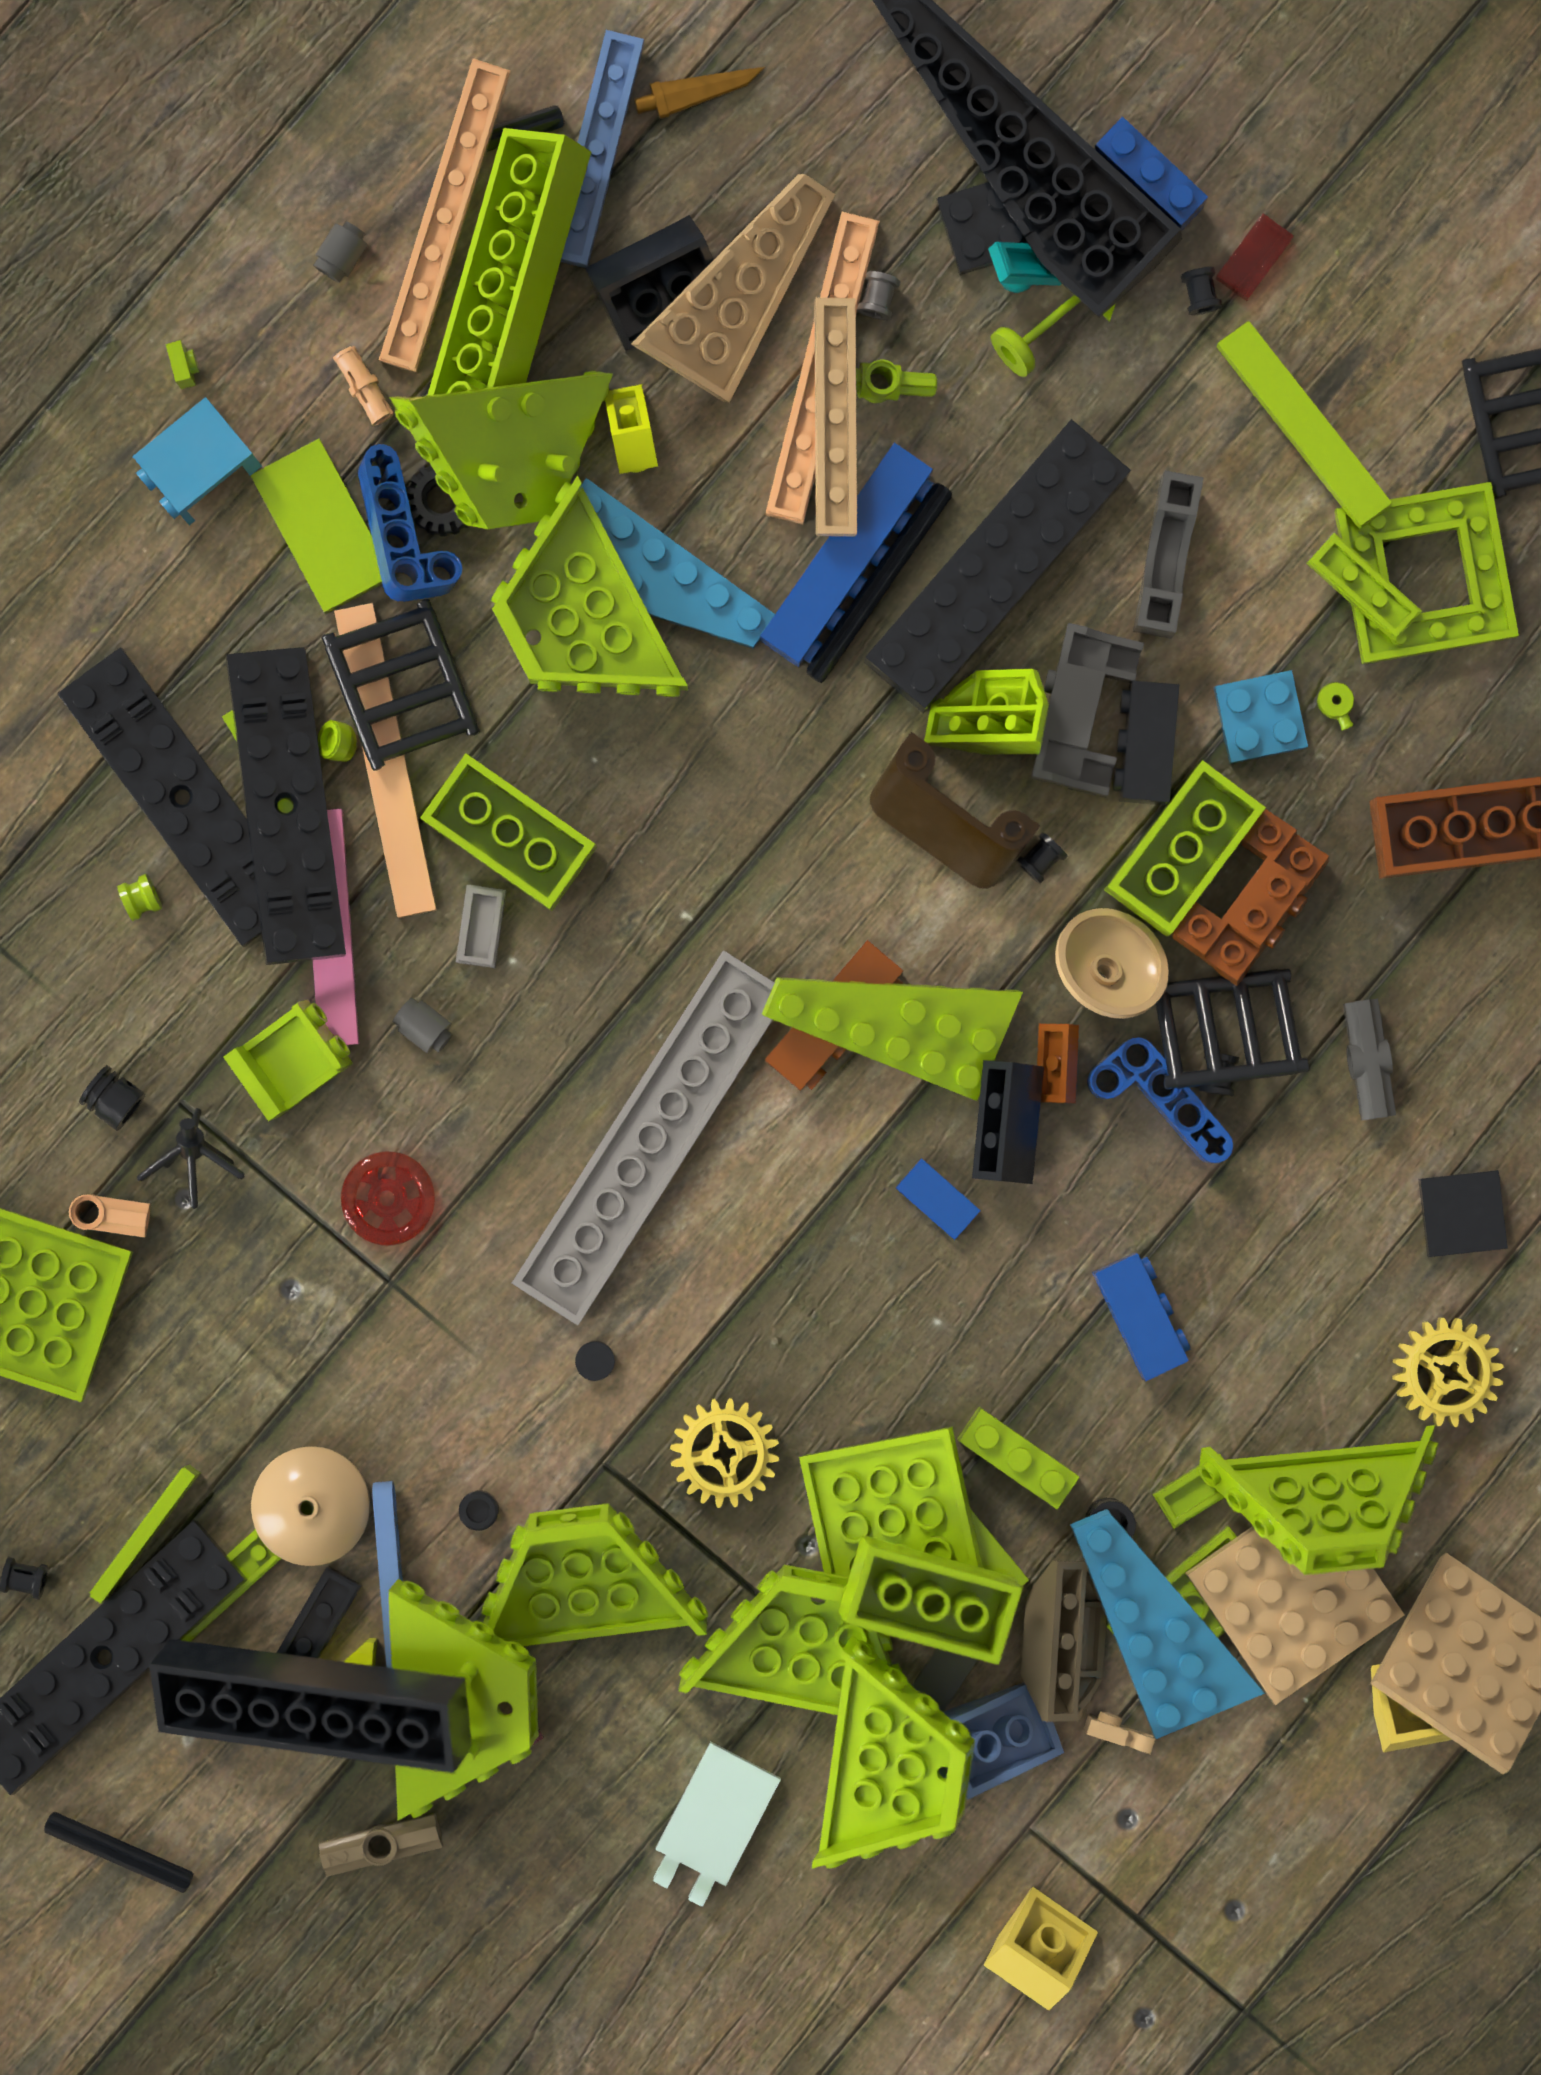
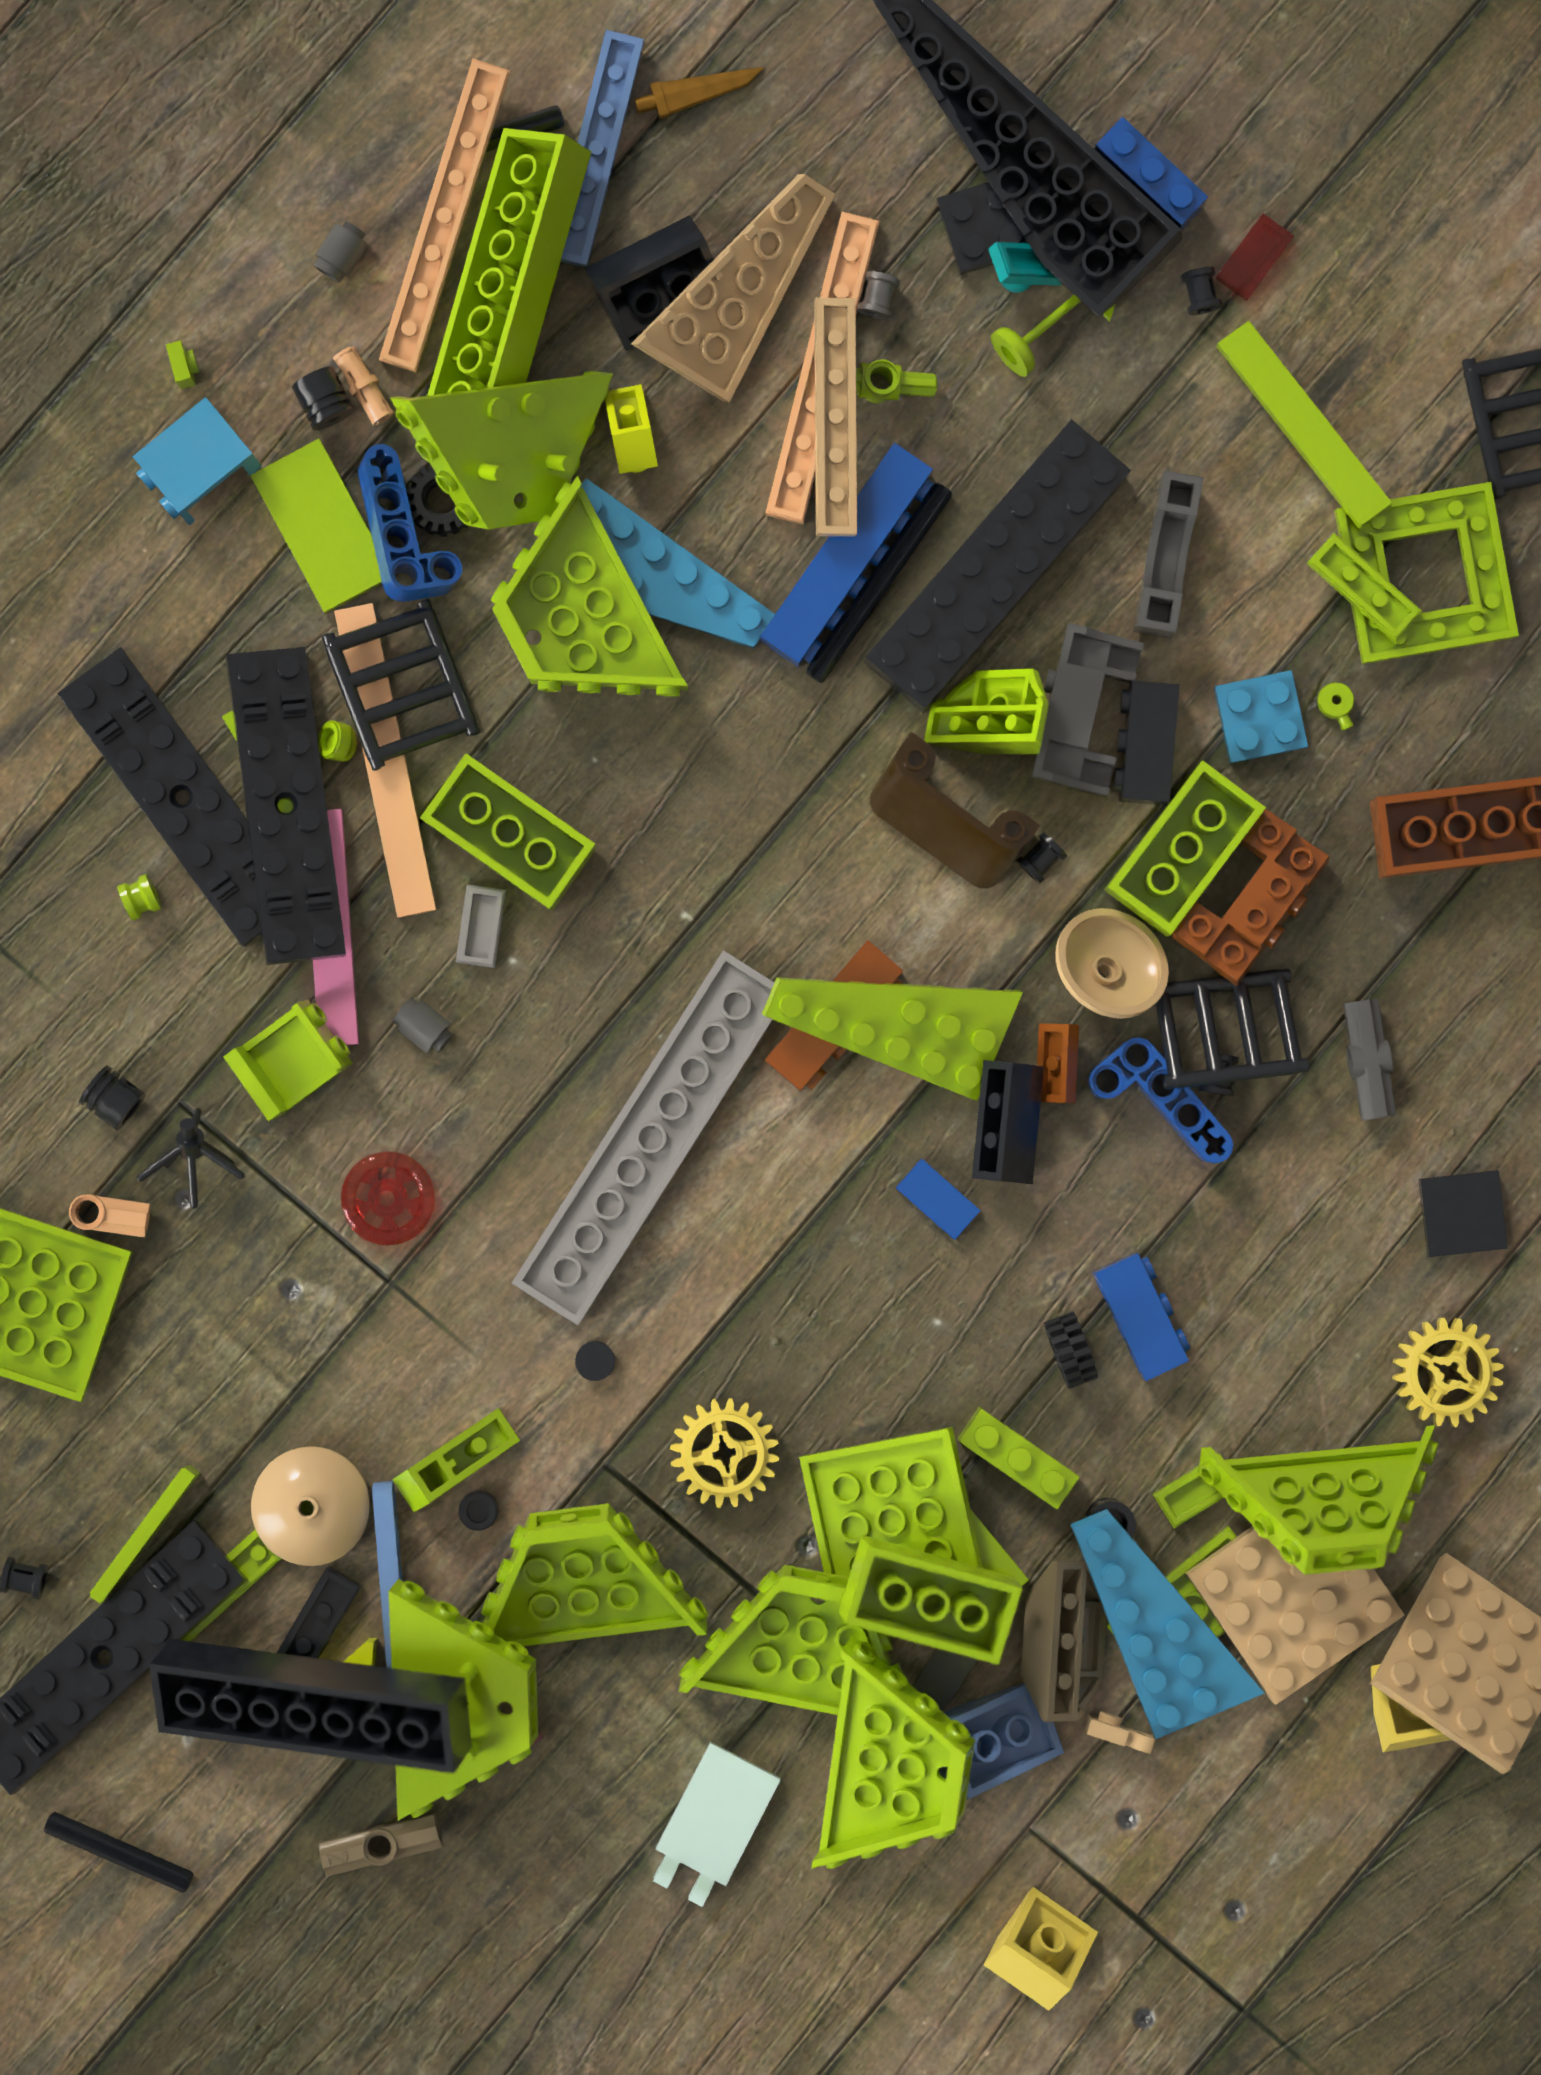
none -> black piece [292,366,354,431]
none -> lime slope [392,1408,520,1512]
none -> black tyre [1044,1311,1099,1389]

